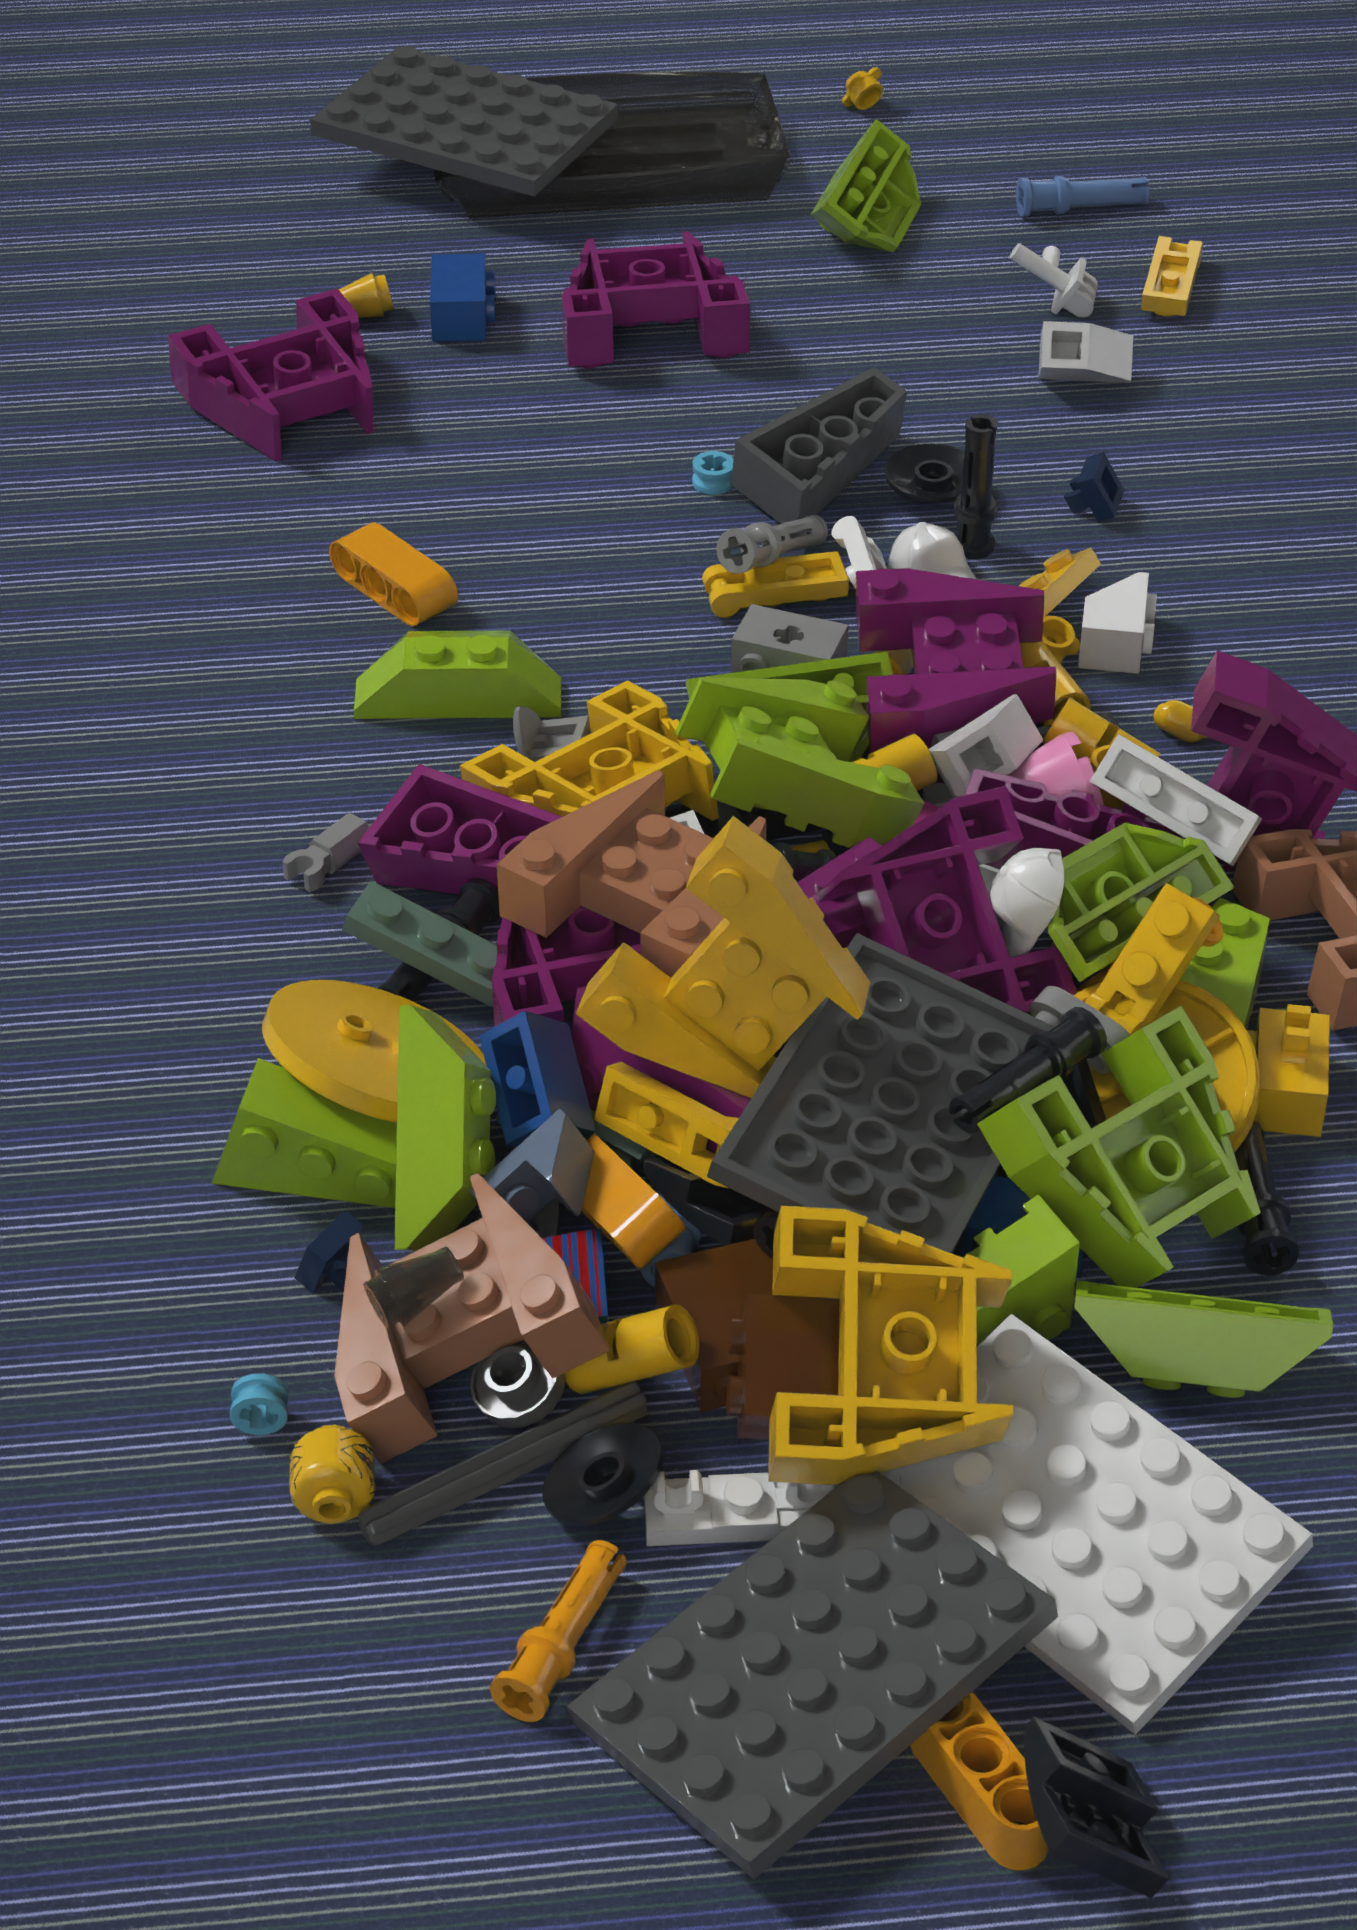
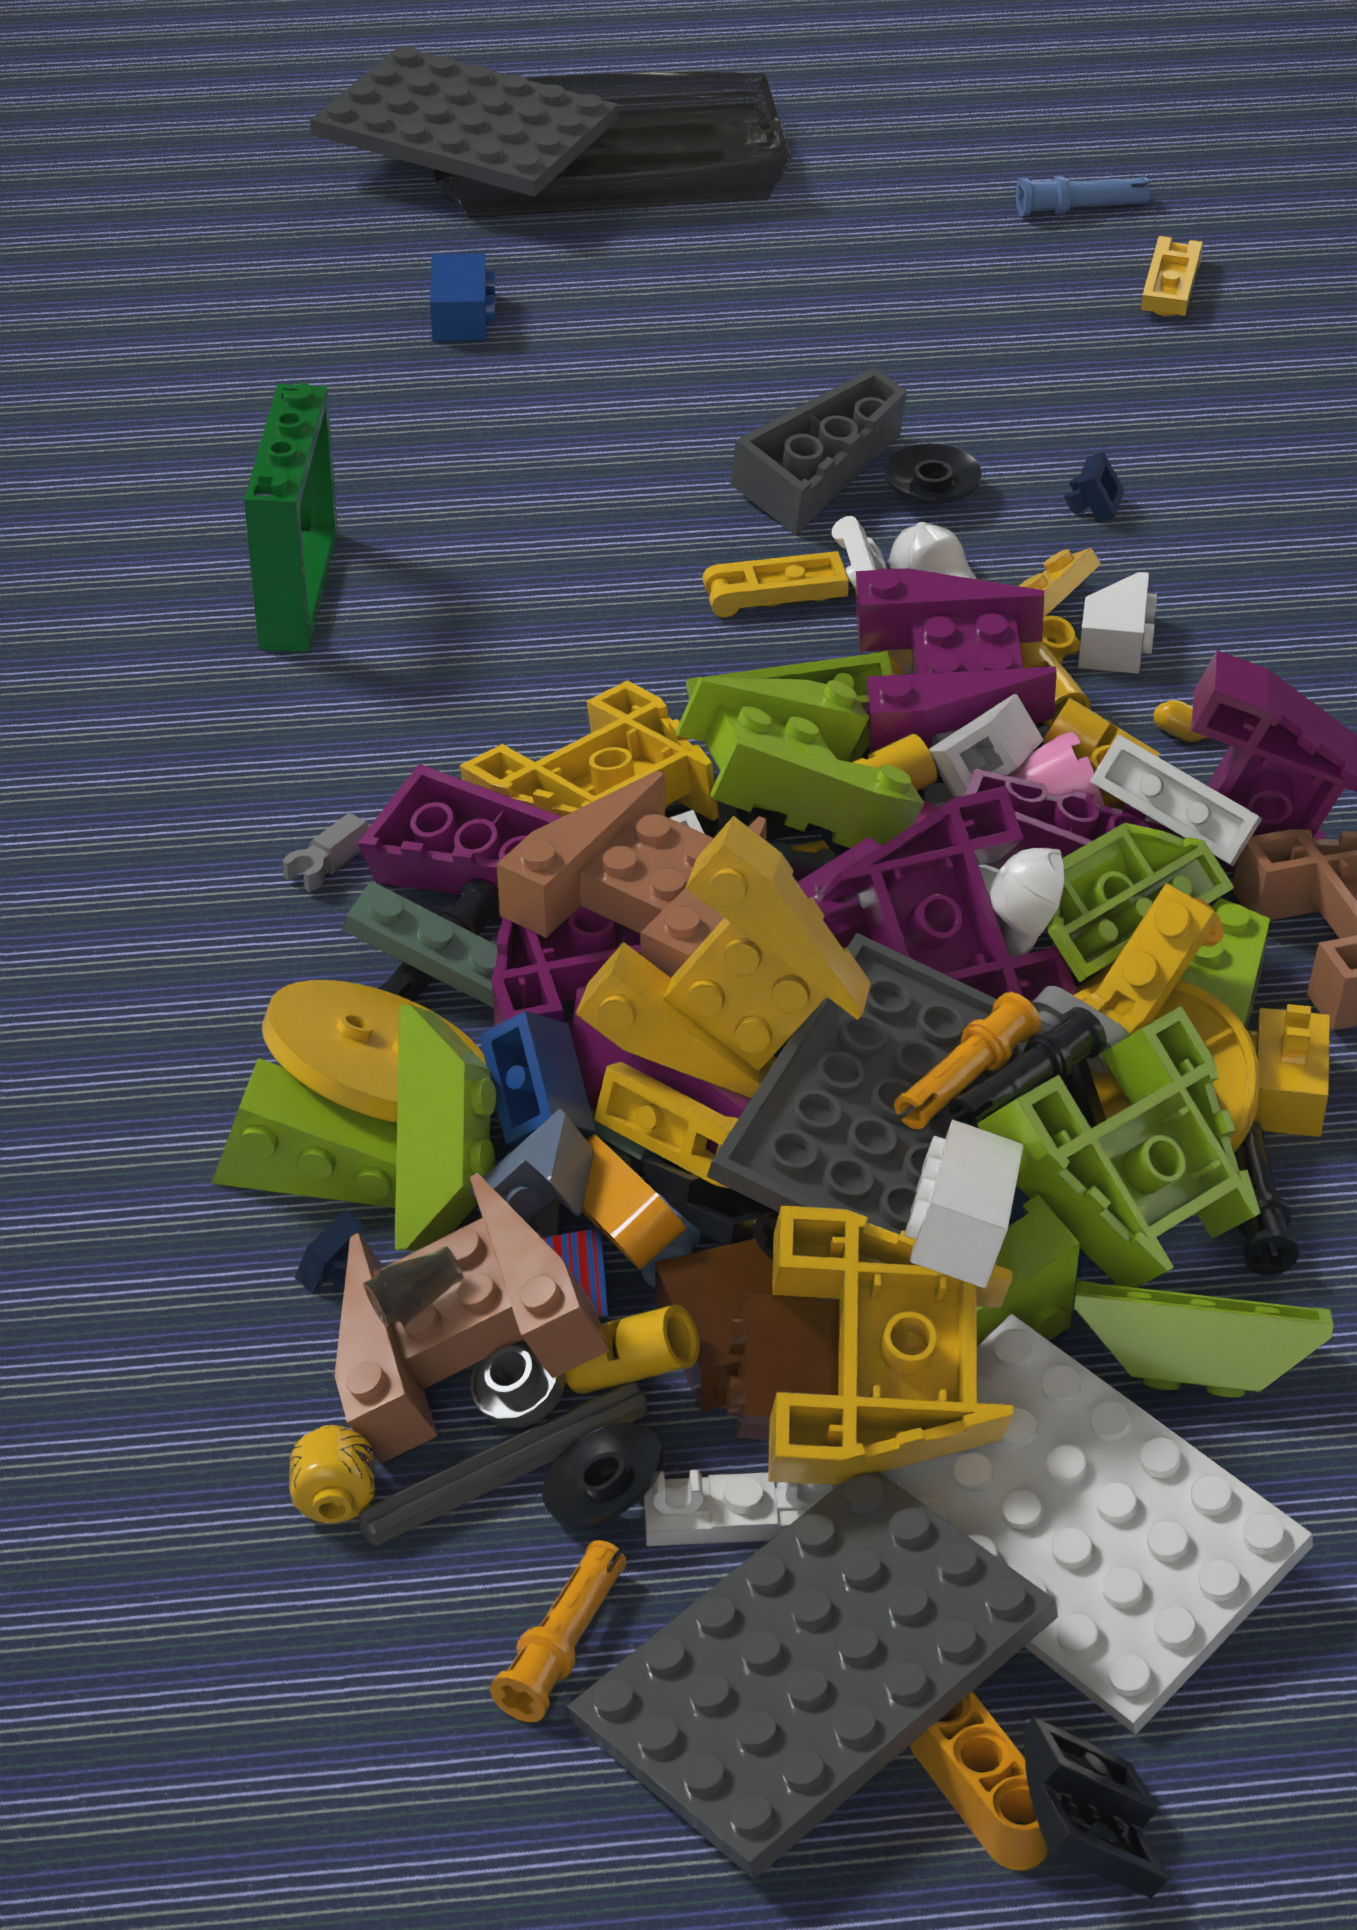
magenta wedge [168,288,374,461] -> none
medium azure bush [230,1373,289,1435] -> none
light orange beam [329,522,458,627] -> none
yellow cone [339,273,394,318] -> none
lime wedge [354,630,562,719] -> none
light grey plate [513,707,591,762] -> none
magenta wedge [562,231,750,369] -> none
medium azure bush [692,451,734,495] -> none
light grey pin [716,515,828,574] -> none
light grey brick [731,604,848,673] -> none
lime wedge [810,119,921,253] -> none
yellow plate [842,67,884,110] -> none
black pin [953,414,998,559] -> none
white arm [1010,243,1098,317] -> none
white slope [1039,321,1133,383] -> none
none -> green window [244,382,338,652]
none -> light orange pin [894,992,1042,1130]
none -> white brick [904,1119,1024,1289]

